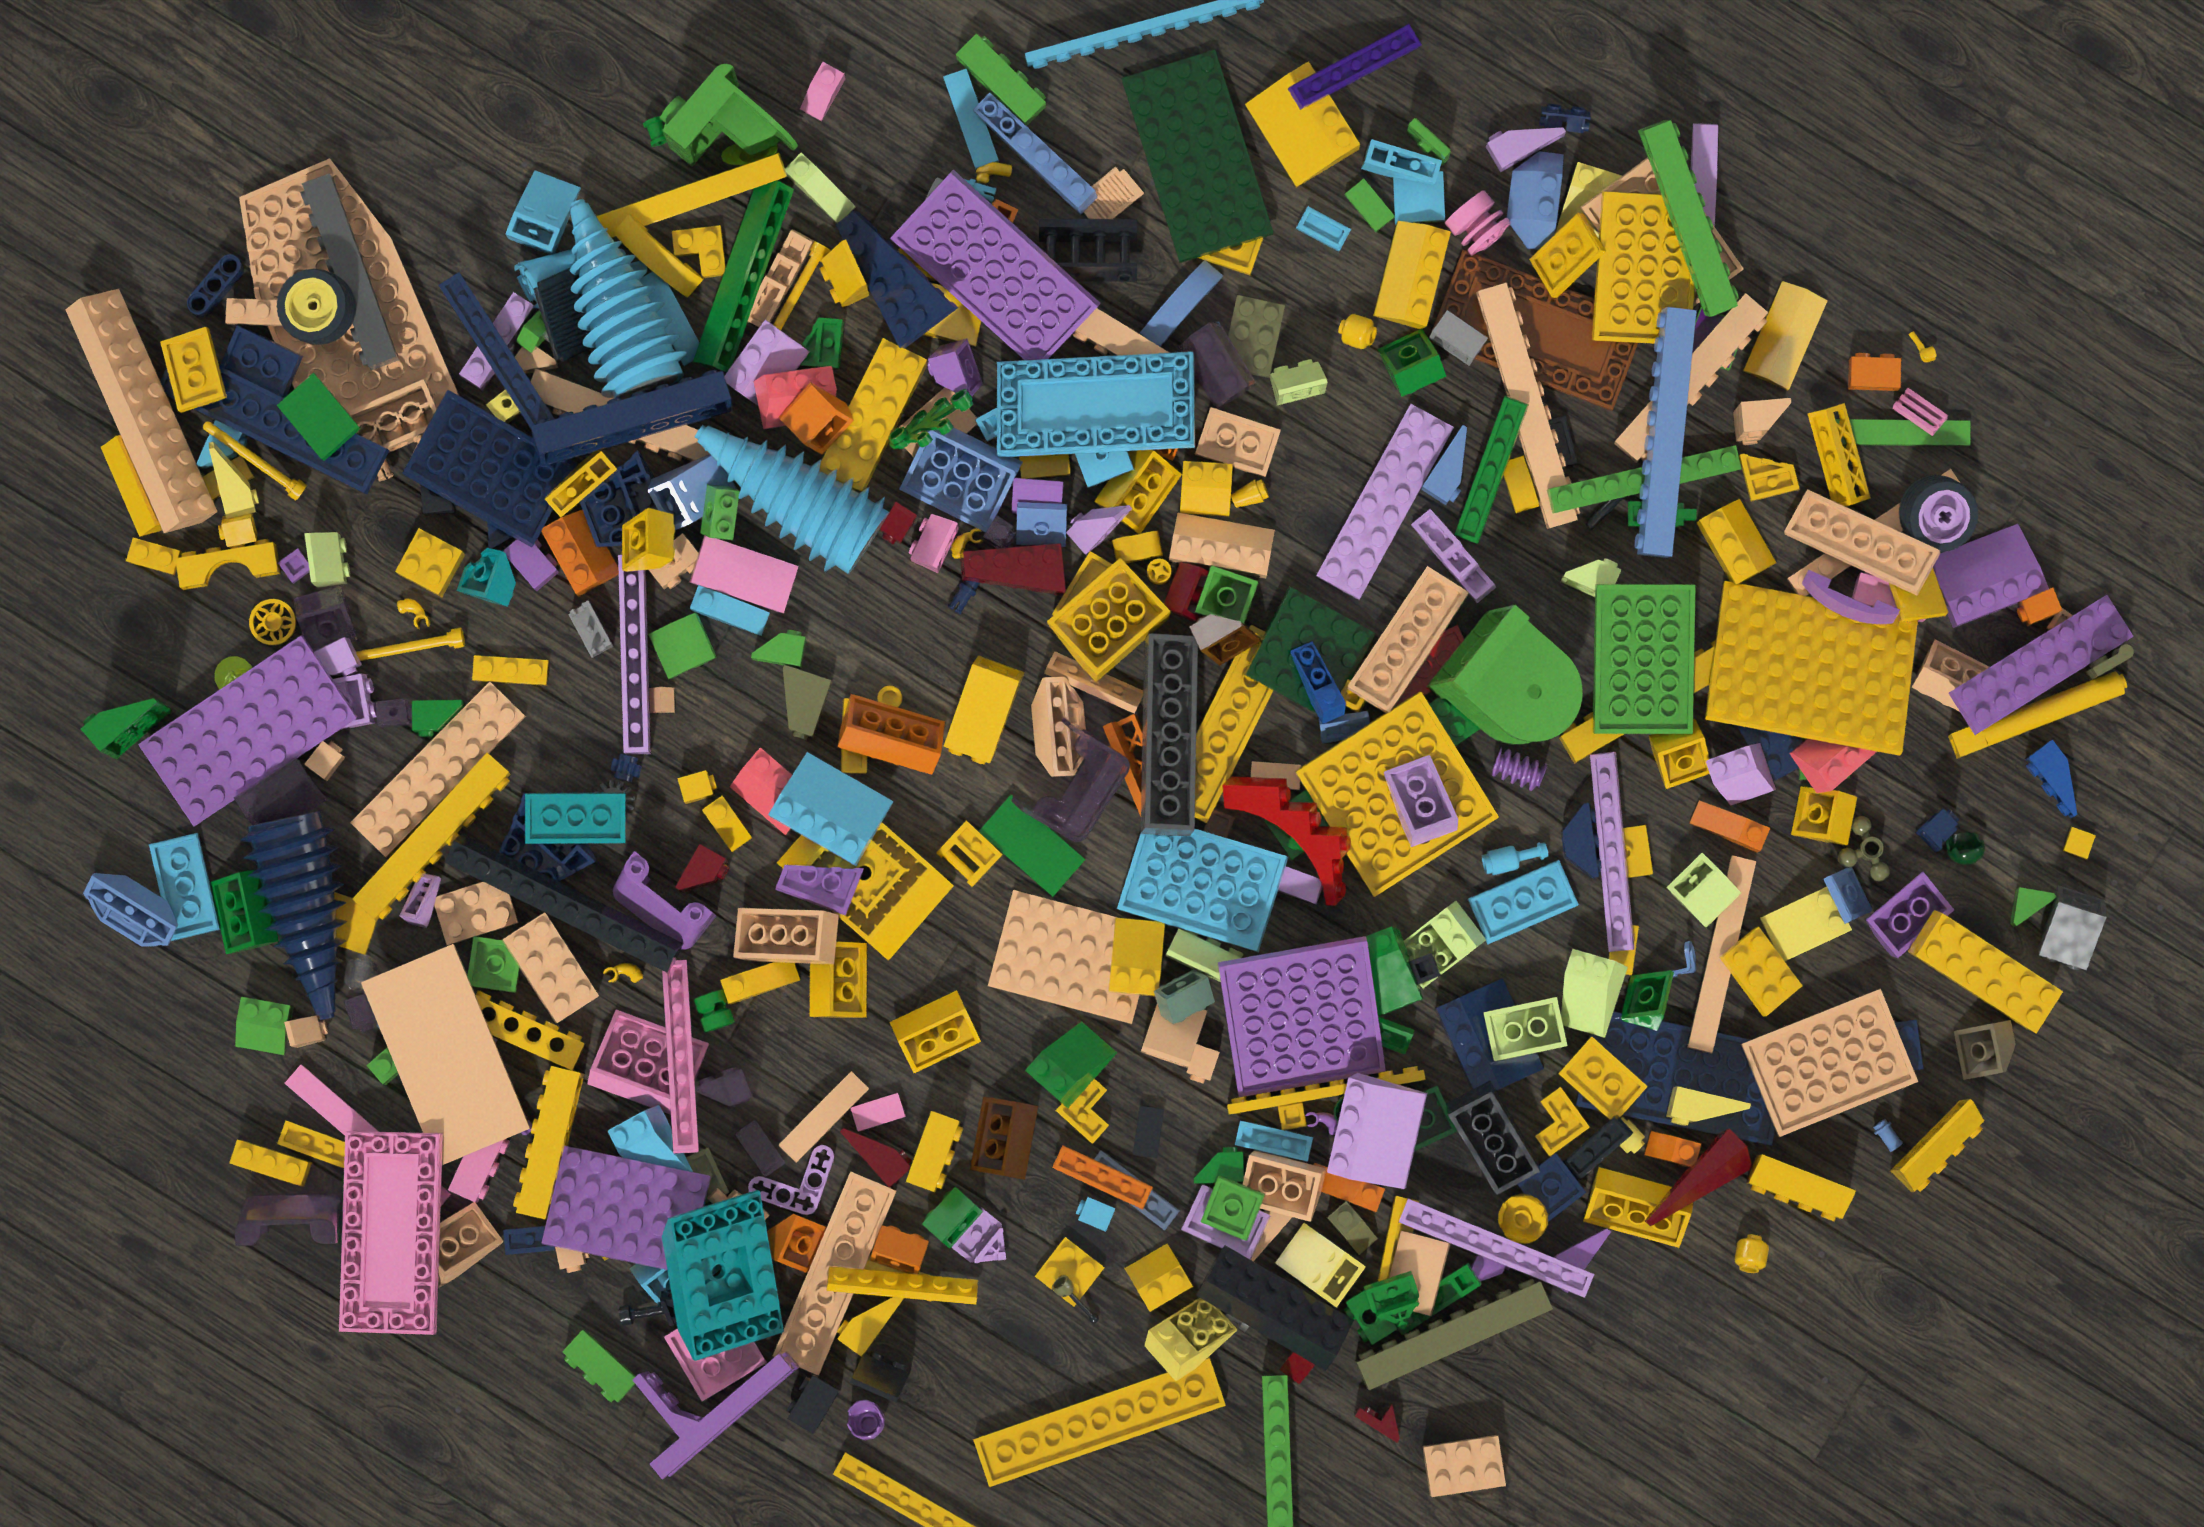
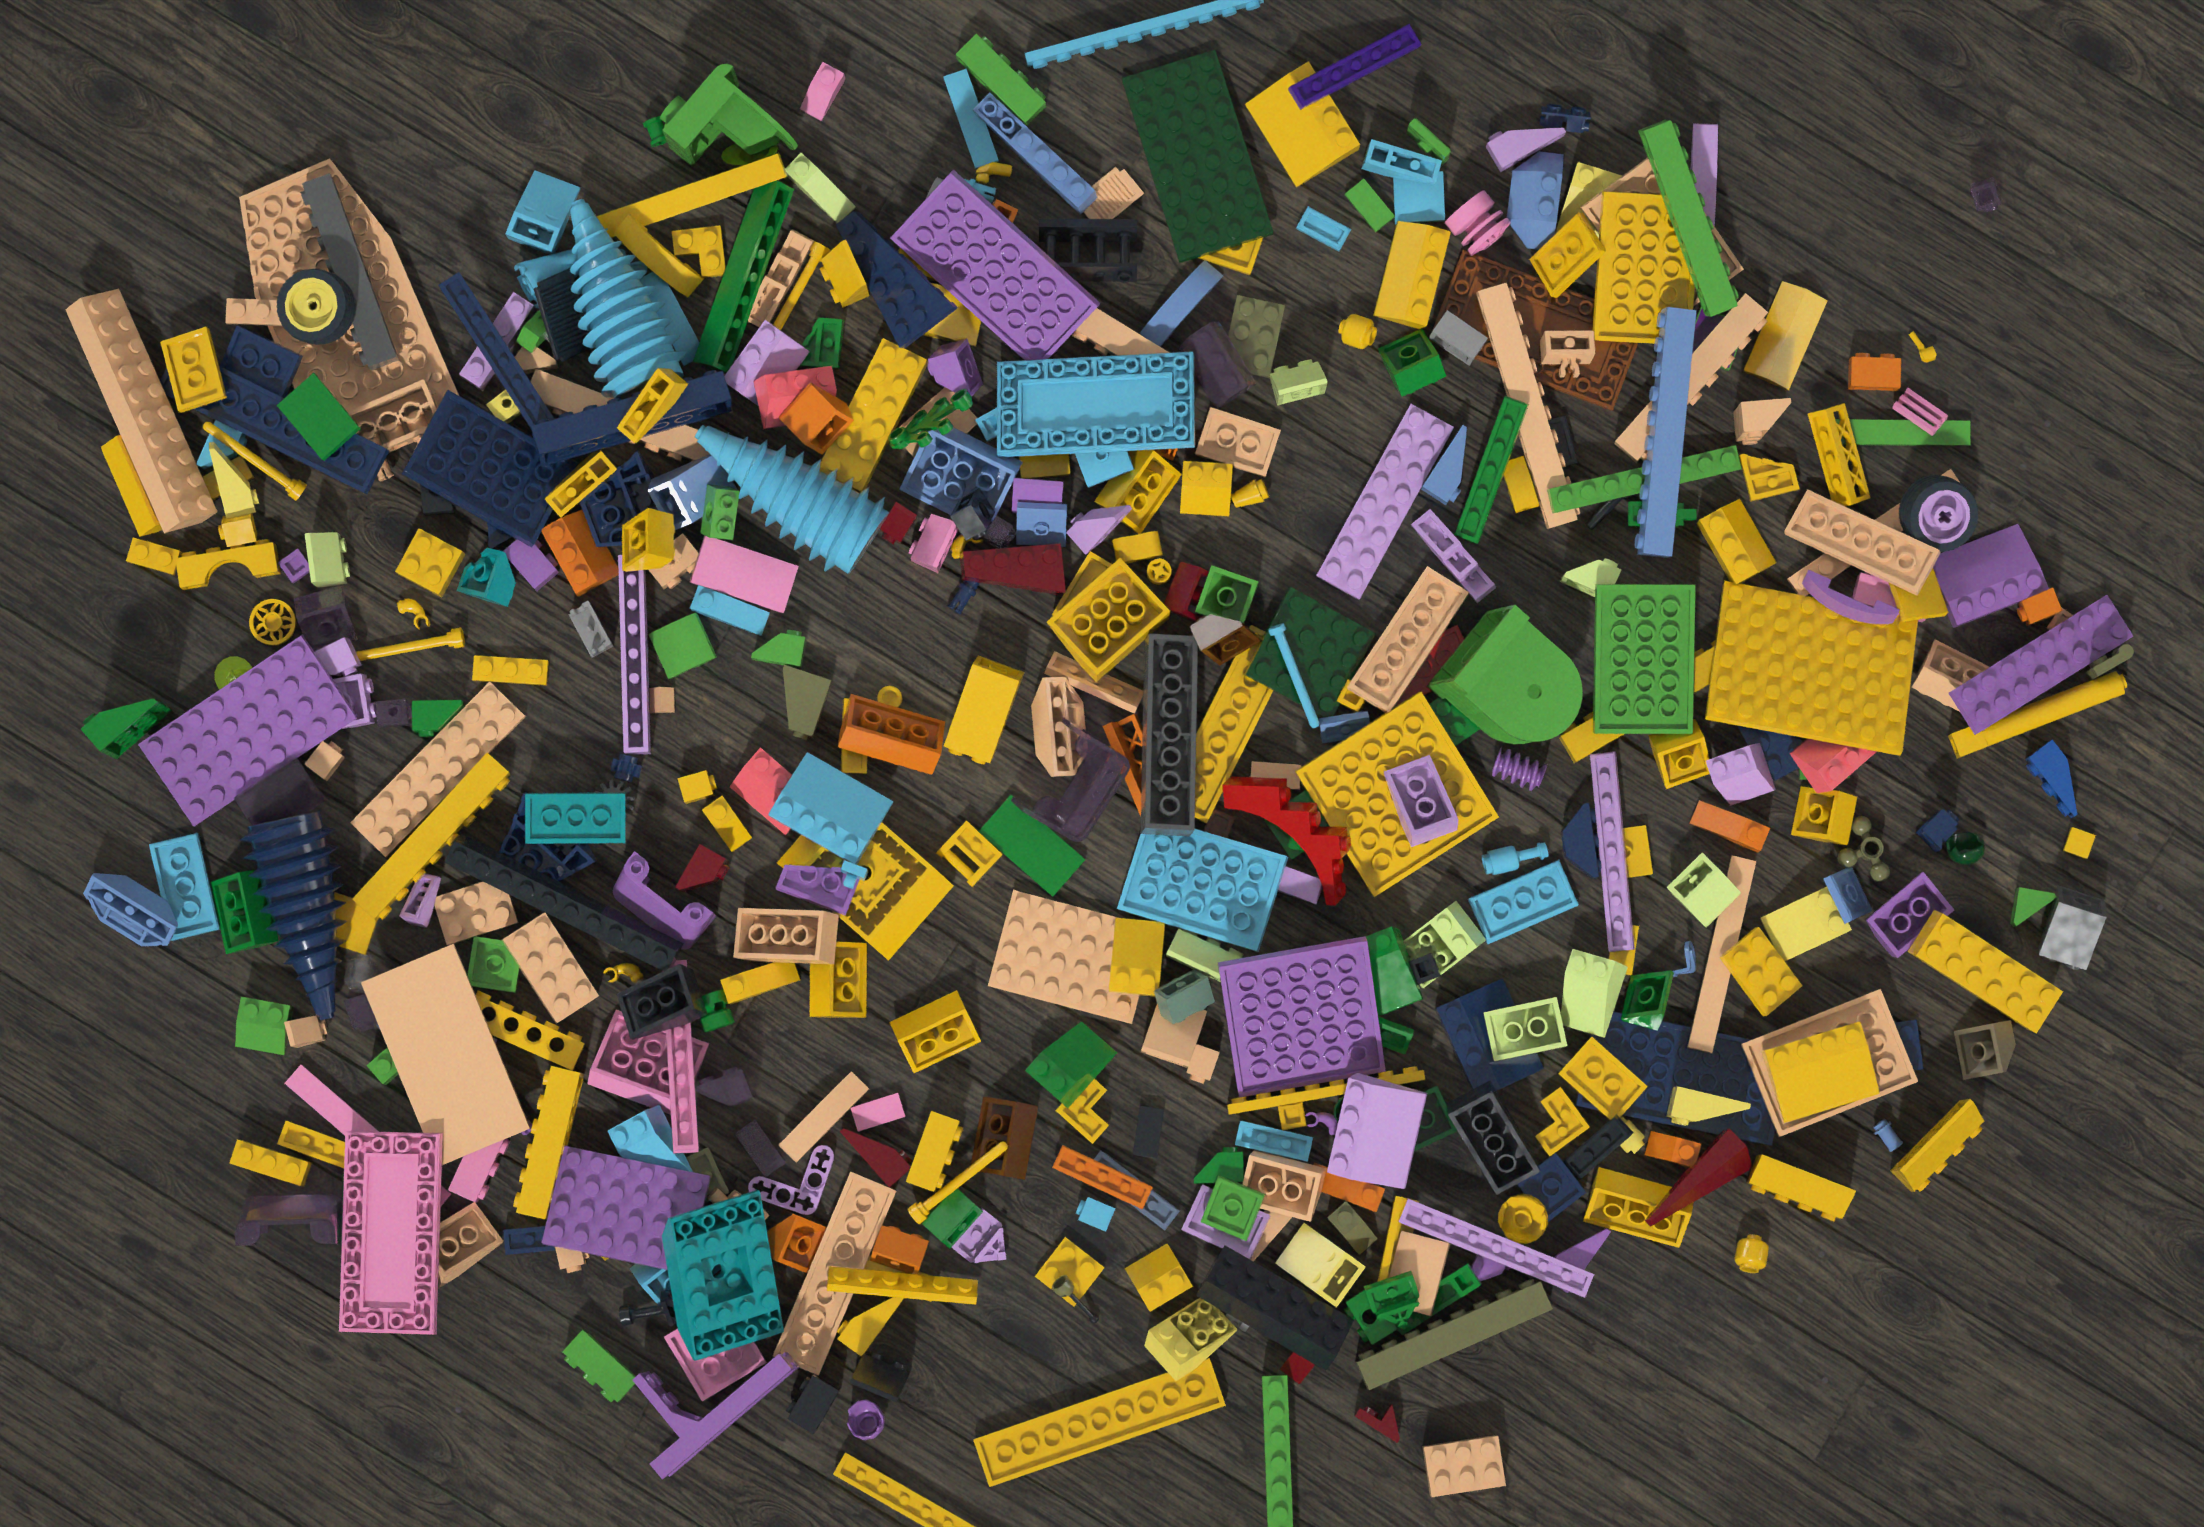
dark blue beam [187,254,244,318] -> none
light nougat slope [1169,513,1275,579] -> none
blue slope [1290,641,1346,724] -> none
none -> black slope [616,964,707,1040]
none -> yellow slope [617,368,688,443]
none -> medium azure tile [841,860,868,889]
none -> yellow piece [908,1141,1008,1224]
none -> black brick [950,488,995,541]
none -> medium azure bar [1268,623,1319,728]
none -> light nougat brick [1540,331,1595,377]
none -> yellow slope [1761,1021,1880,1123]
none -> clear purple brick [1970,176,2002,212]

